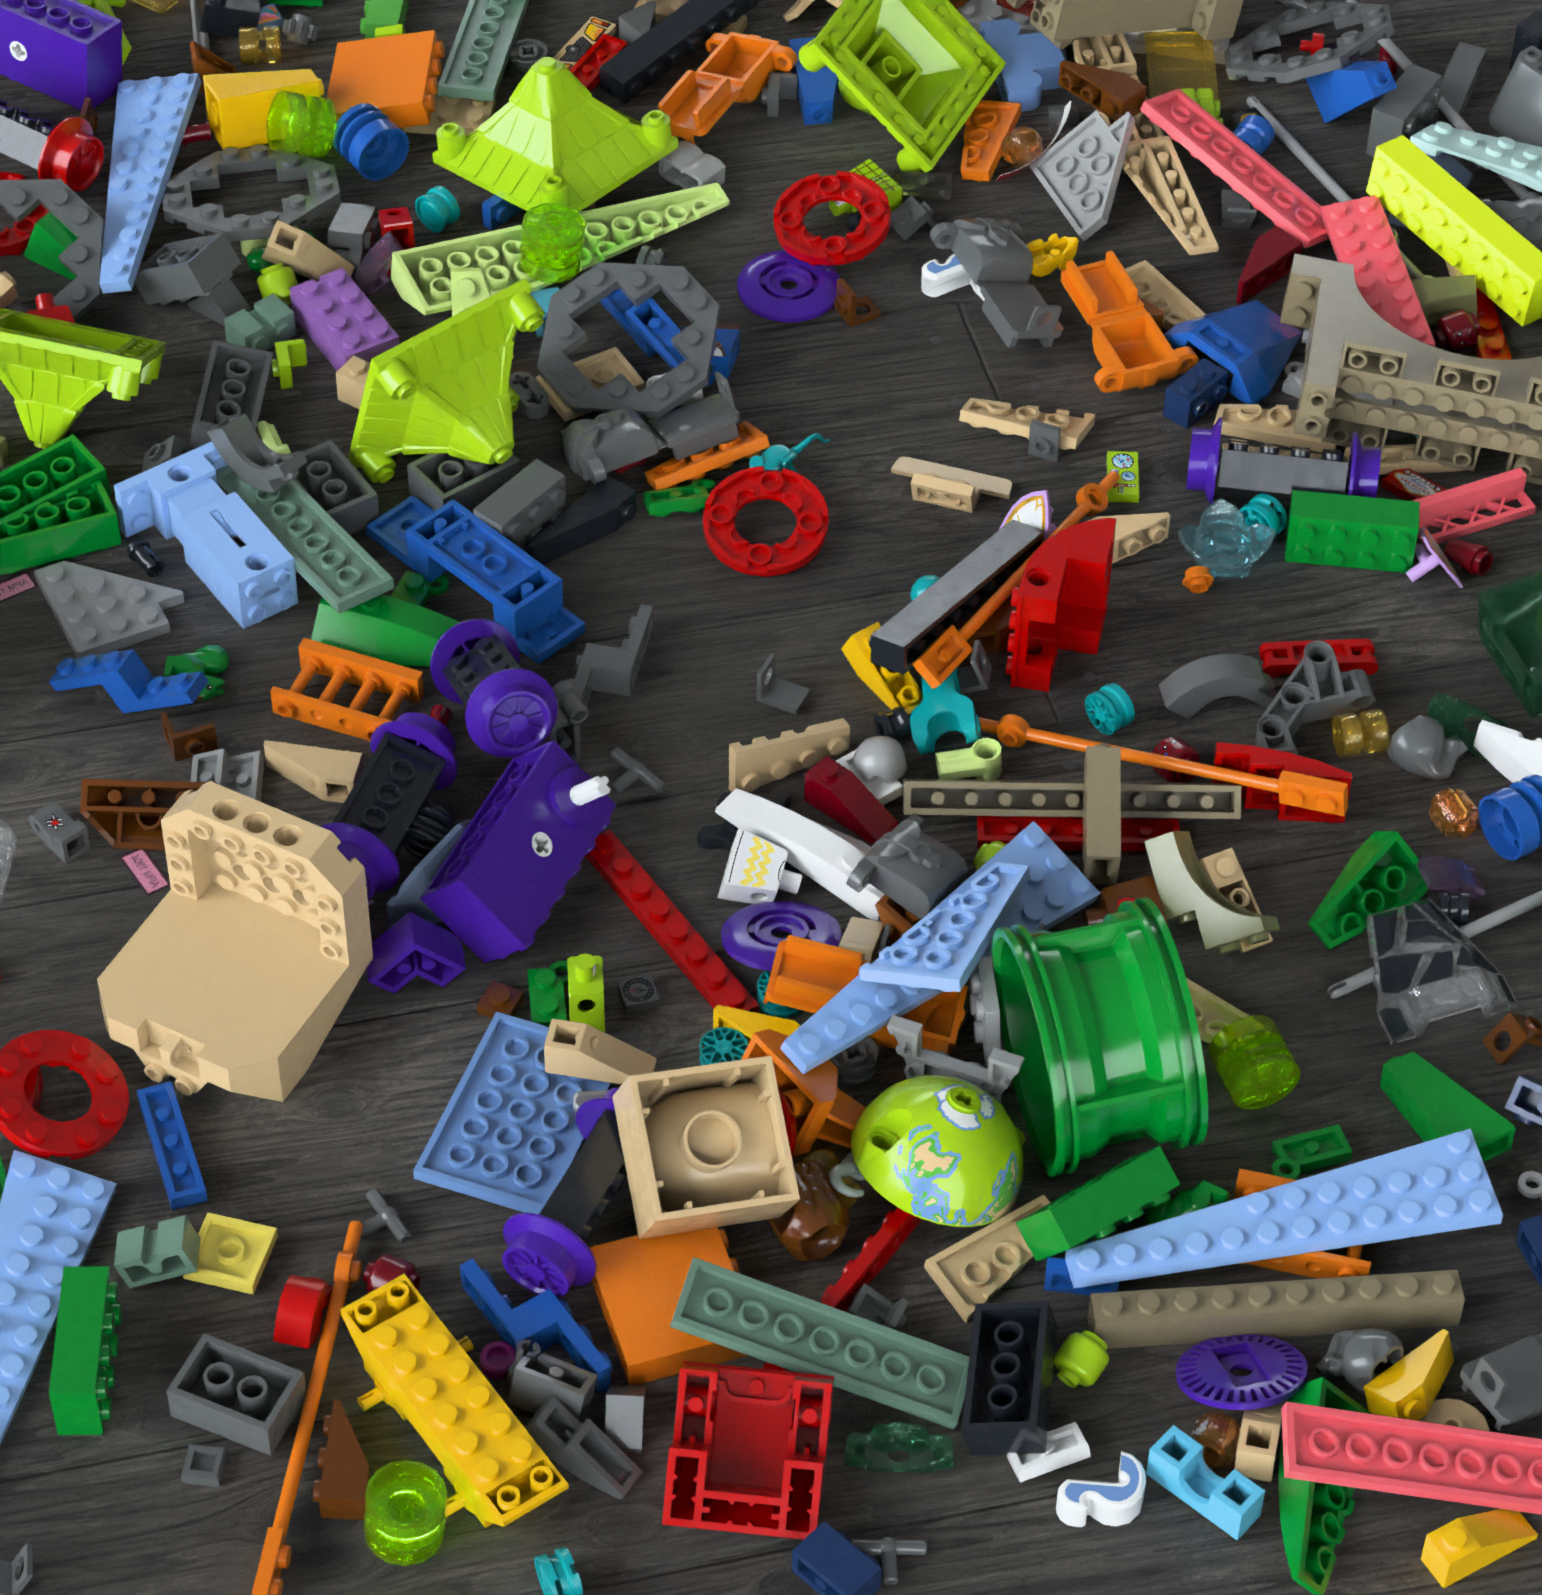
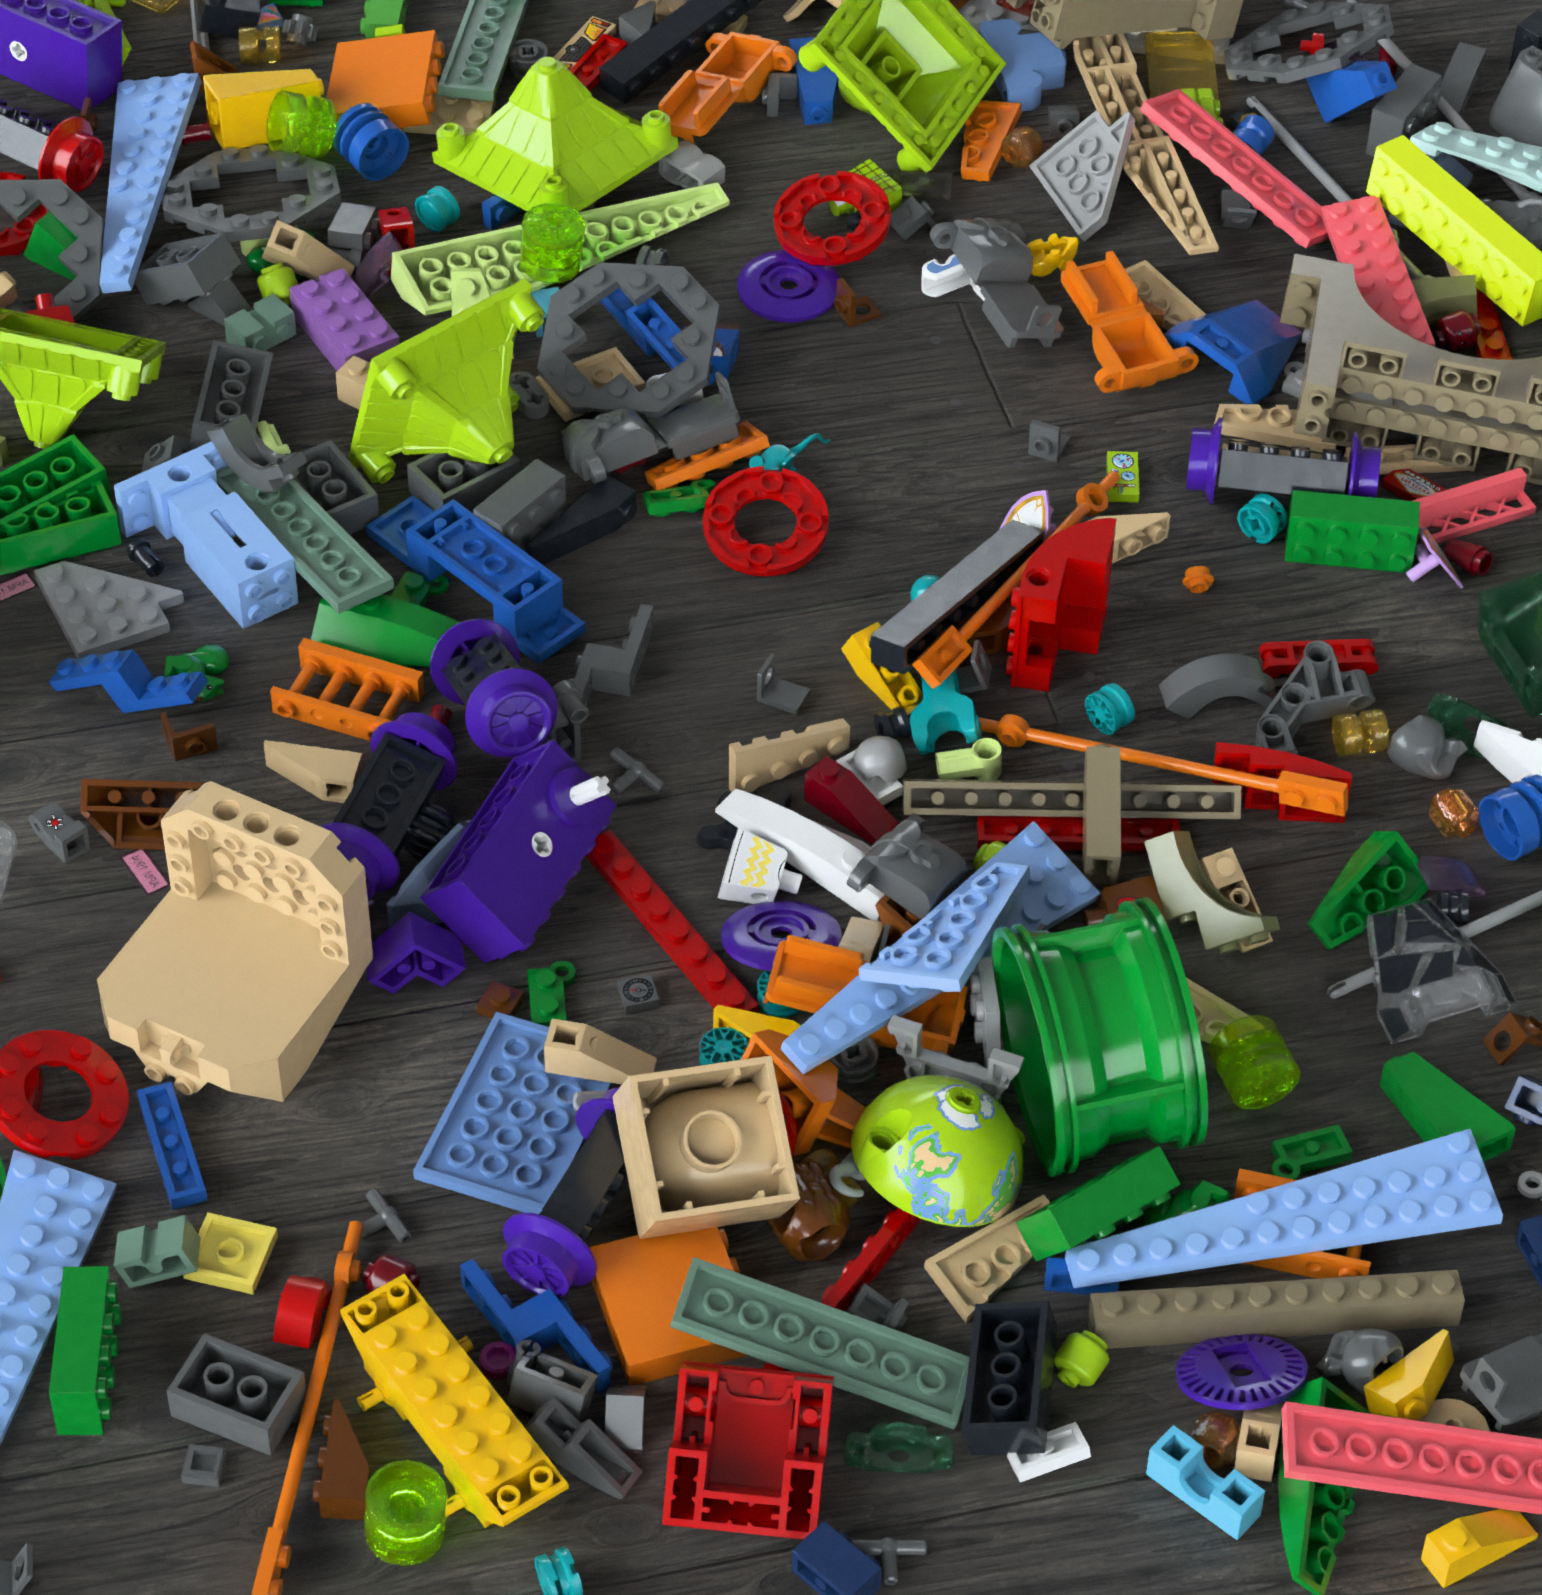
light grey slope [190,748,265,802] -> none
lime bracket [271,339,307,389] -> none
lime torso [567,953,605,1033] -> none
tan plate [891,457,1012,513] -> none
tan wing [959,398,1095,450] -> none
sticker [996,101,1071,181] -> none
white animal [1056,1451,1146,1527] -> none
reddish brown slope [1058,60,1147,121] -> none
dark red head [1152,736,1200,783] -> none
dark blue brick [1163,358,1228,429] -> none
clear light blue brick [1178,497,1276,578] -> none
dark red slope [1236,226,1303,305] -> none

